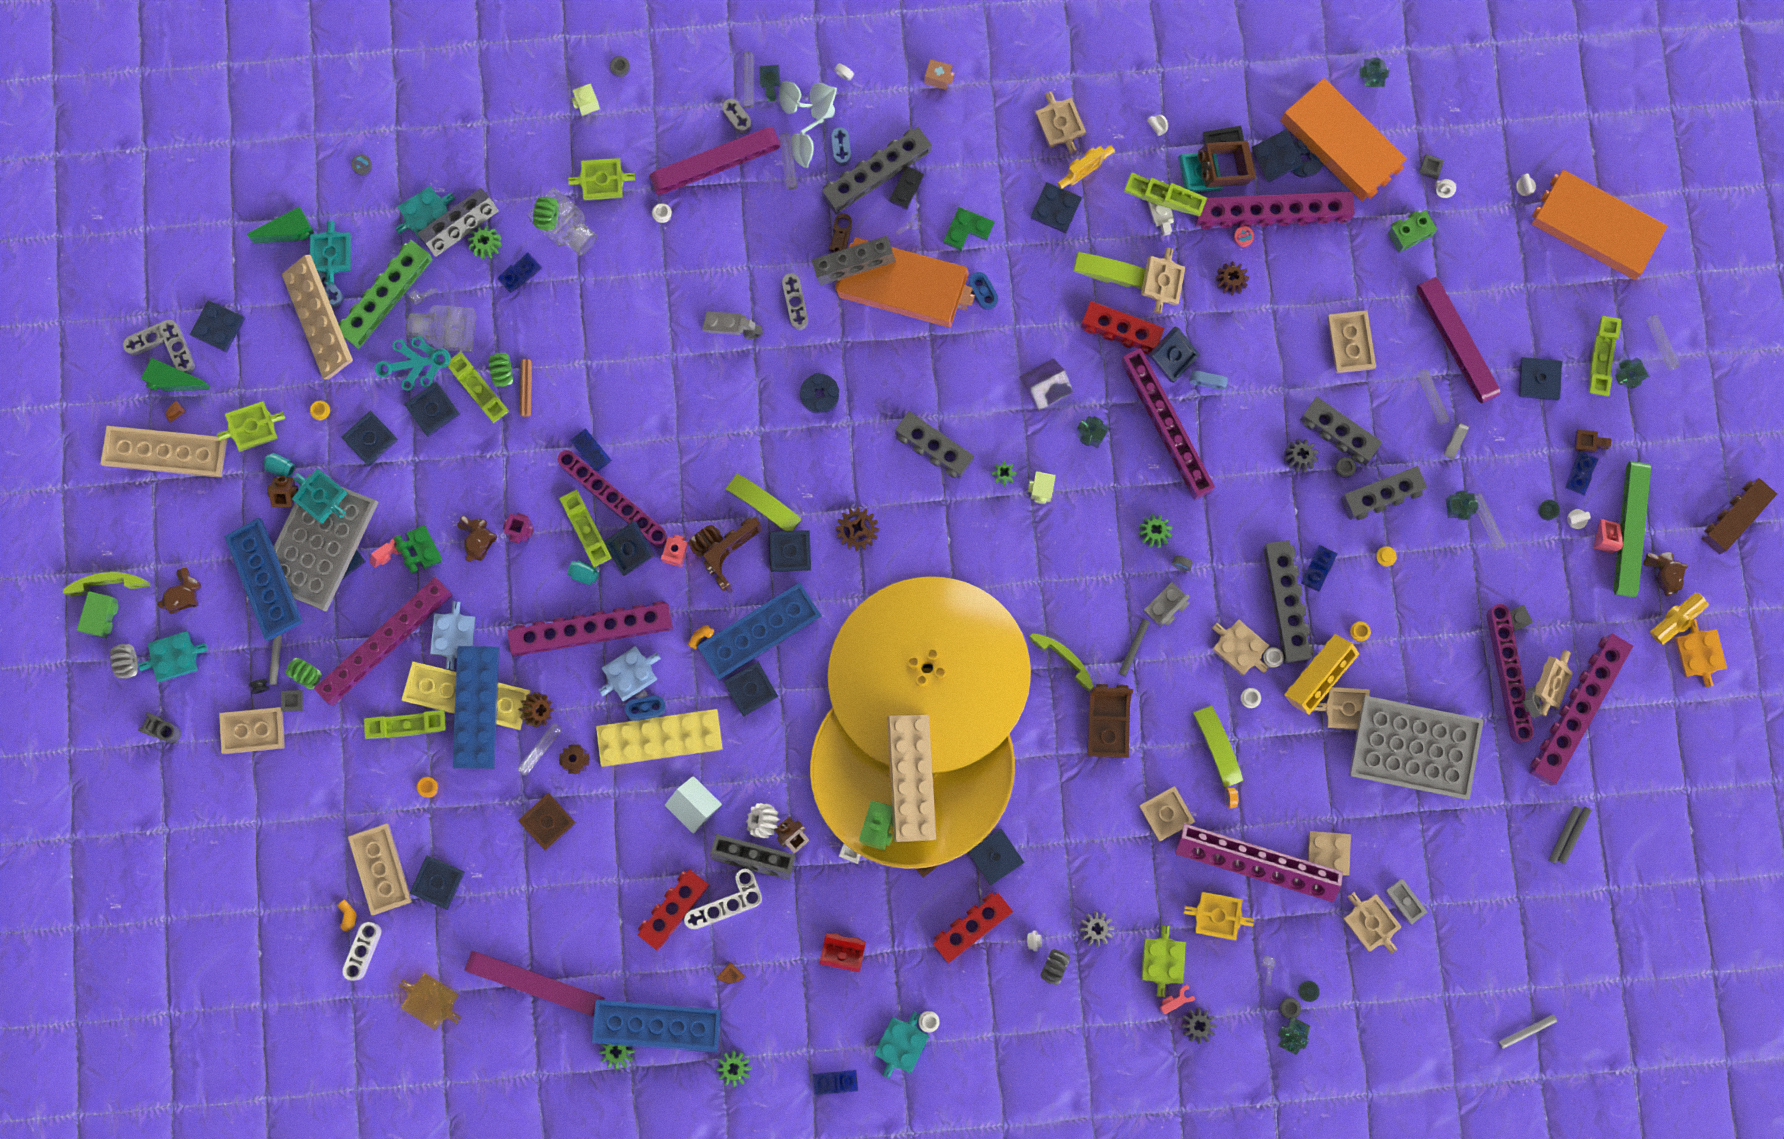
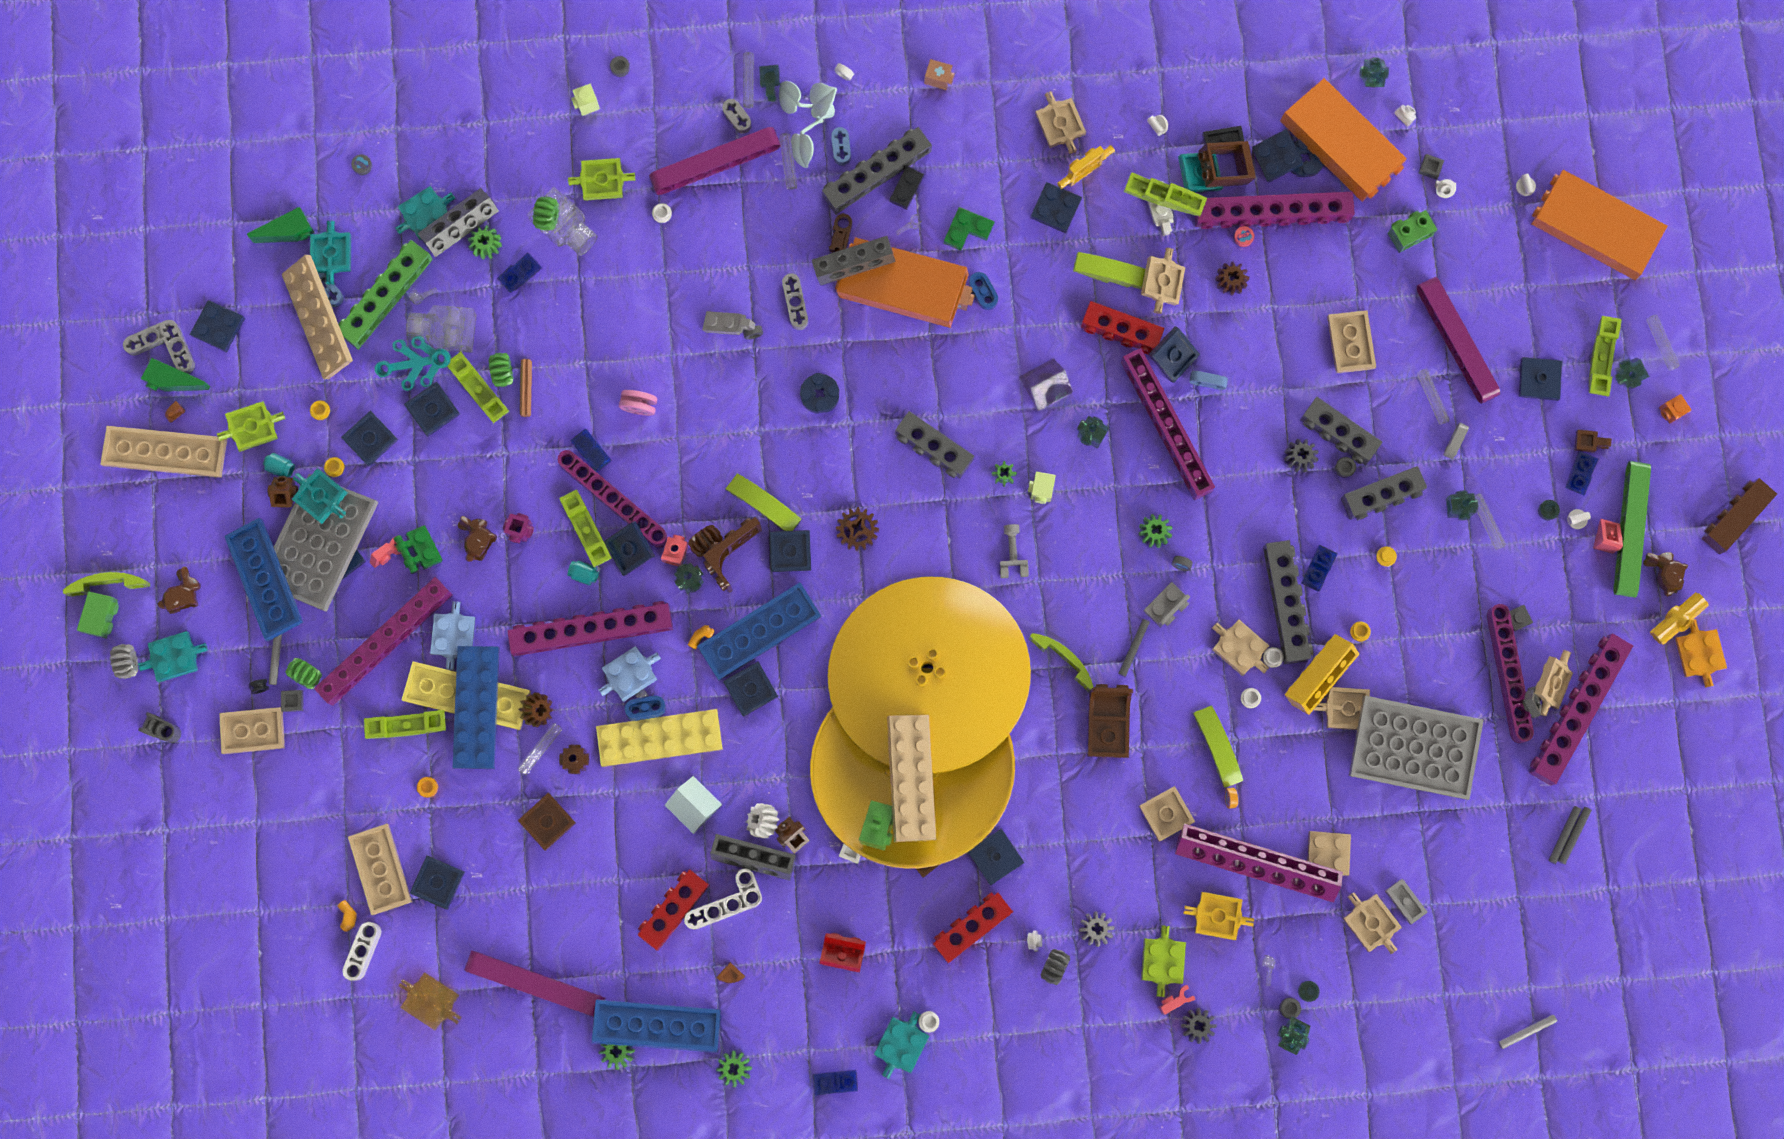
none -> yellow plate [324,457,345,477]
none -> bright pink head [619,390,658,416]
none -> brick [674,562,704,594]
none -> light grey bar [1000,524,1029,578]
none -> white plate [1394,105,1416,127]
none -> orange bracket [1659,394,1692,423]

